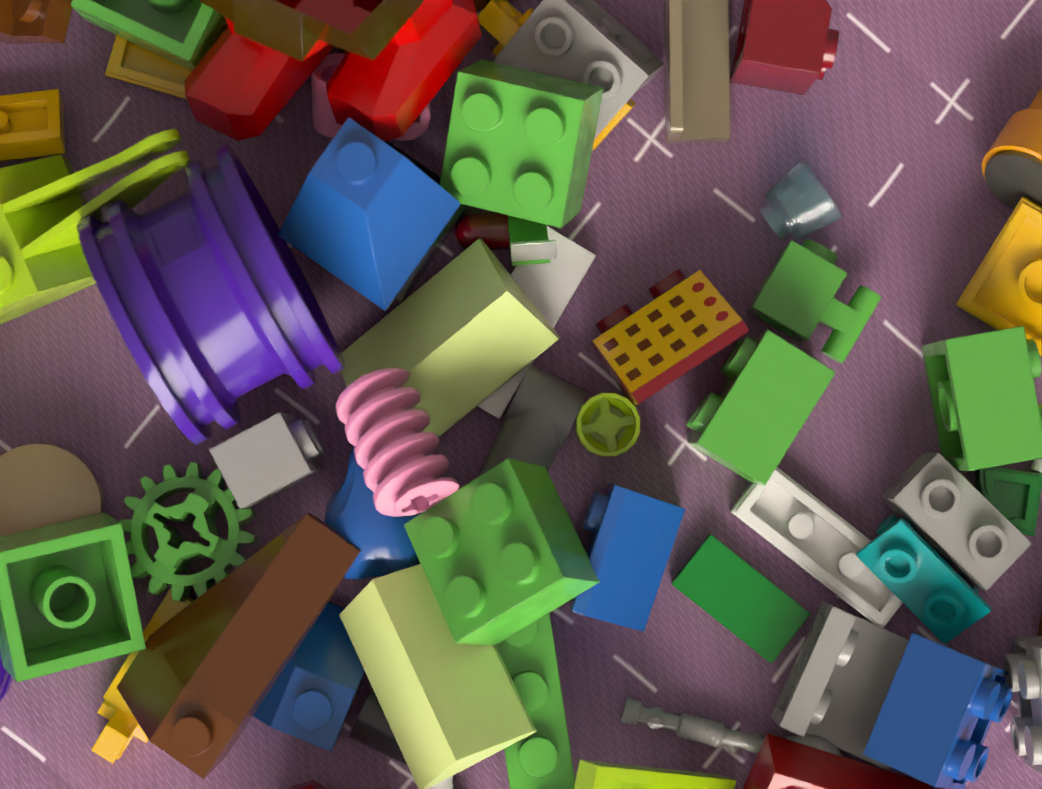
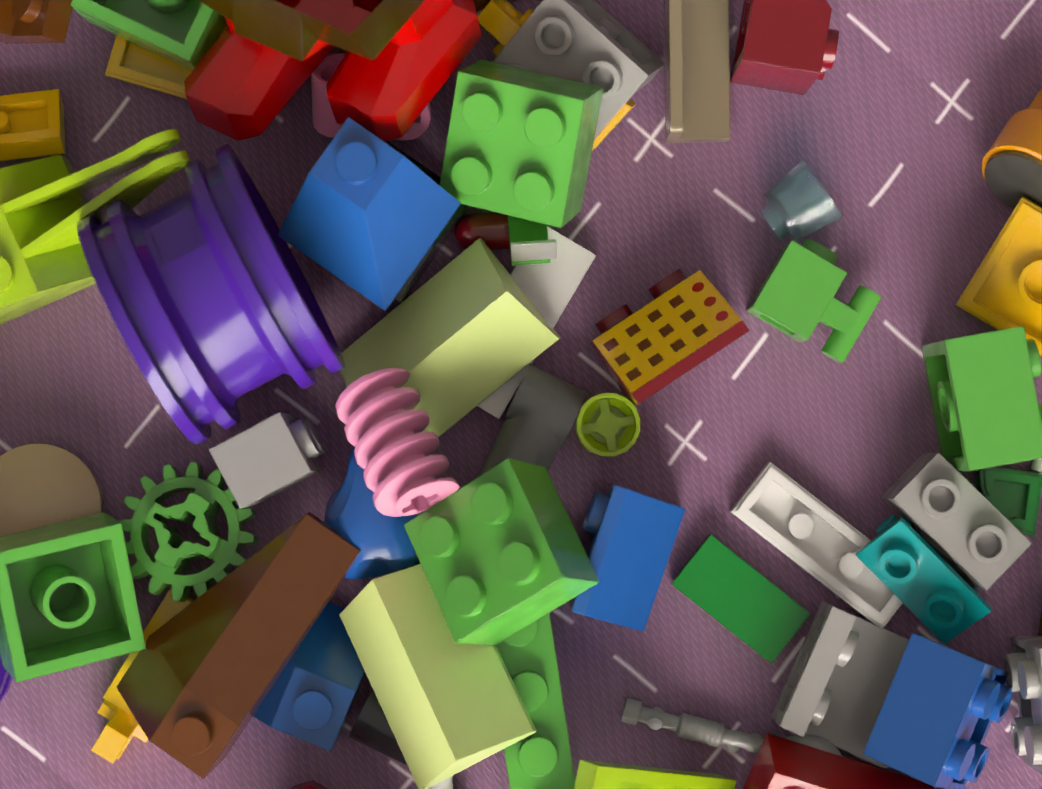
bright green brick [686,330,836,485] -> none

